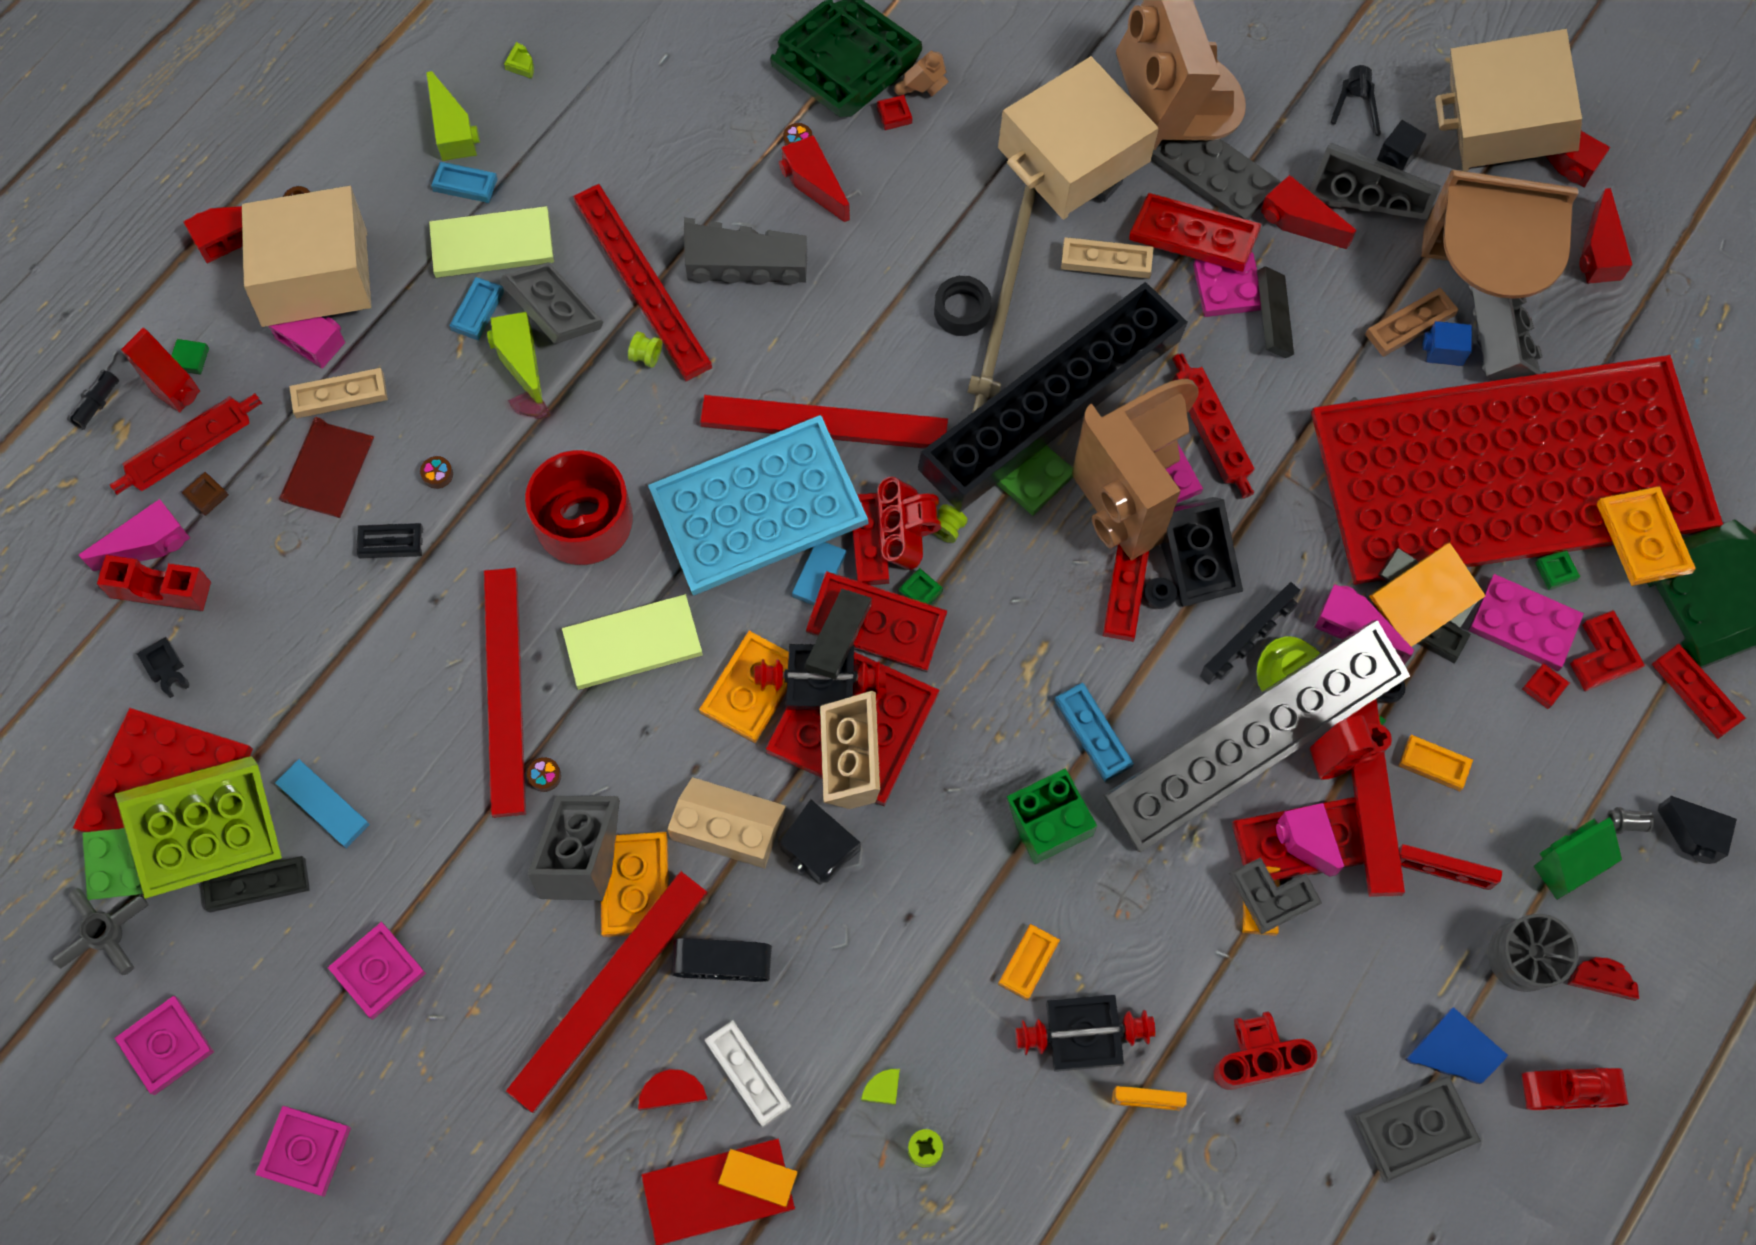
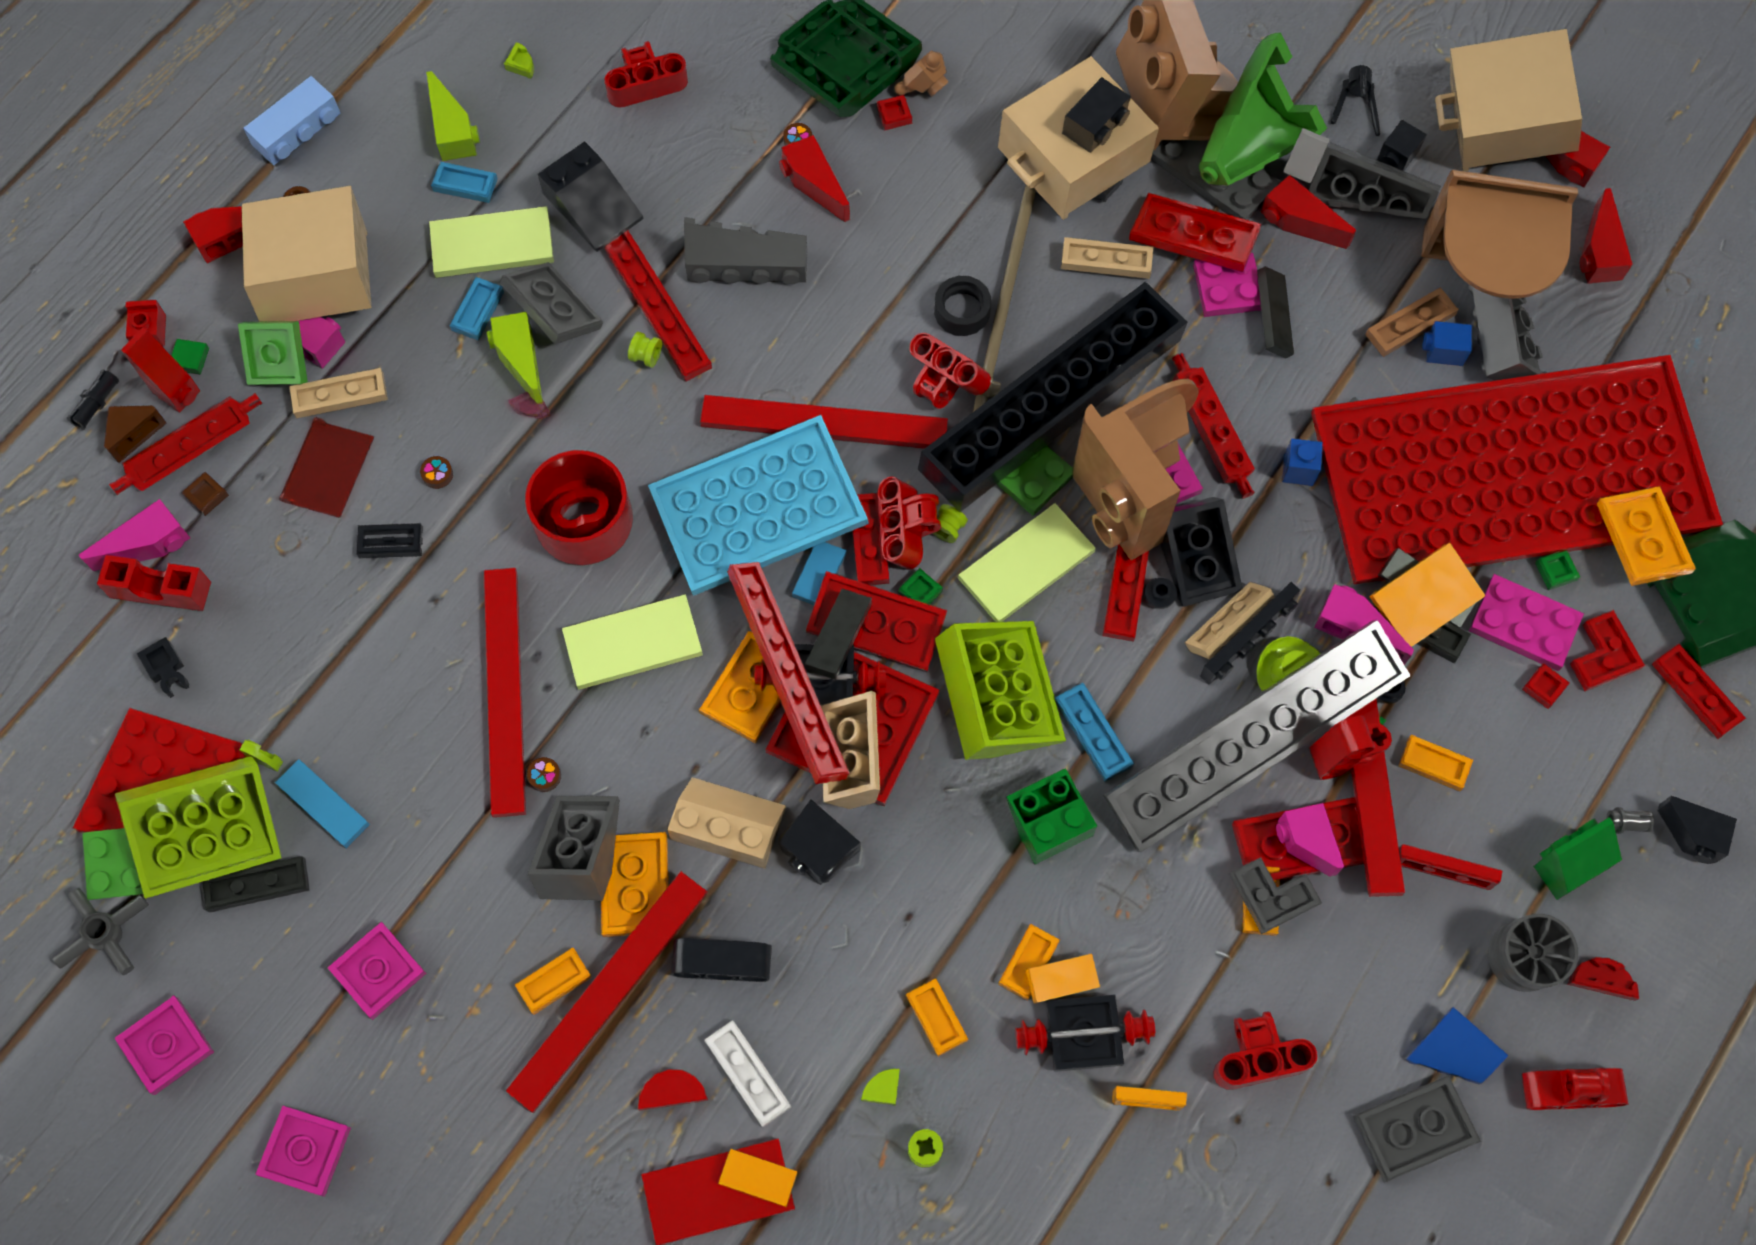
none -> reddish brown slope [104,405,167,463]
none -> red brick [125,300,166,347]
none -> bright green plate [238,321,308,385]
none -> lime tile [240,740,283,772]
none -> light blue brick [243,76,341,166]
none -> light orange tile [515,947,592,1015]
none -> black slope [538,141,644,252]
none -> red piece [604,41,688,108]
none -> red tile [727,562,849,784]
none -> light orange tile [906,978,969,1057]
none -> red piece [909,332,991,409]
none -> lime slope [935,621,1066,760]
none -> yellowish green tile [958,503,1096,622]
none -> light orange tile [1025,954,1100,1003]
none -> black brick [1062,77,1131,153]
none -> tan plate [1185,582,1275,660]
none -> bright green cone [1199,32,1327,185]
none -> blue brick [1282,438,1323,486]
none -> light grey slope [1283,128,1330,183]

